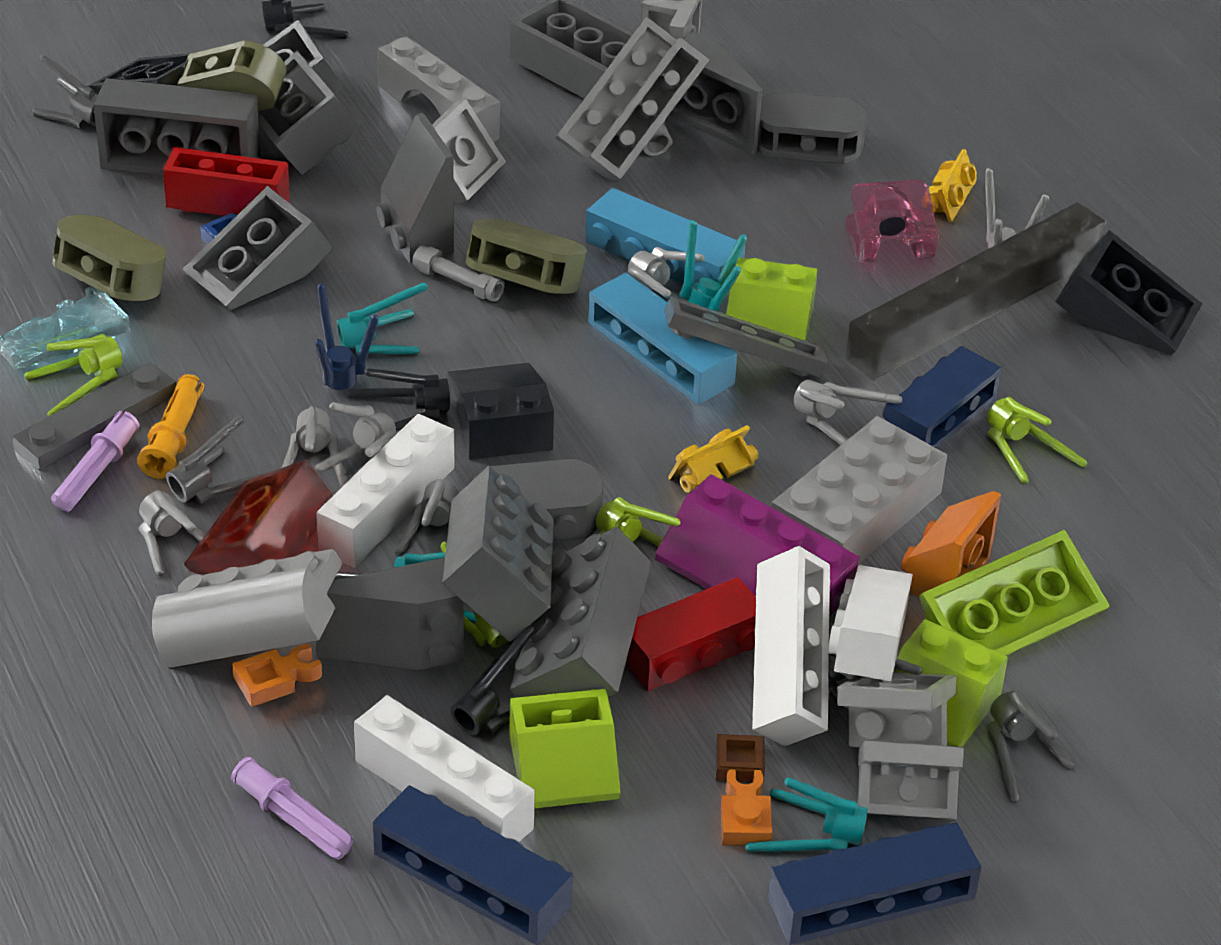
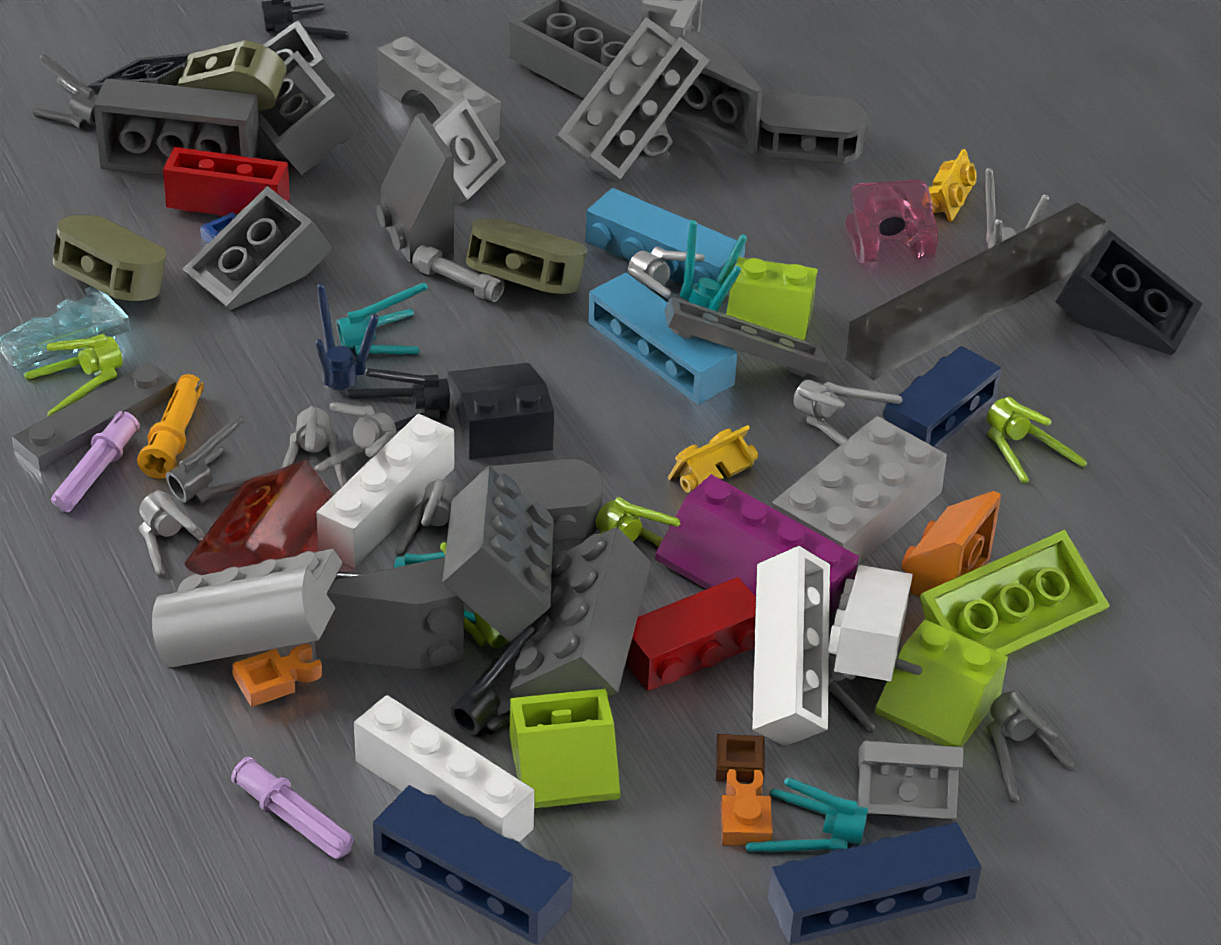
light grey bracket [838,672,956,747] -> none

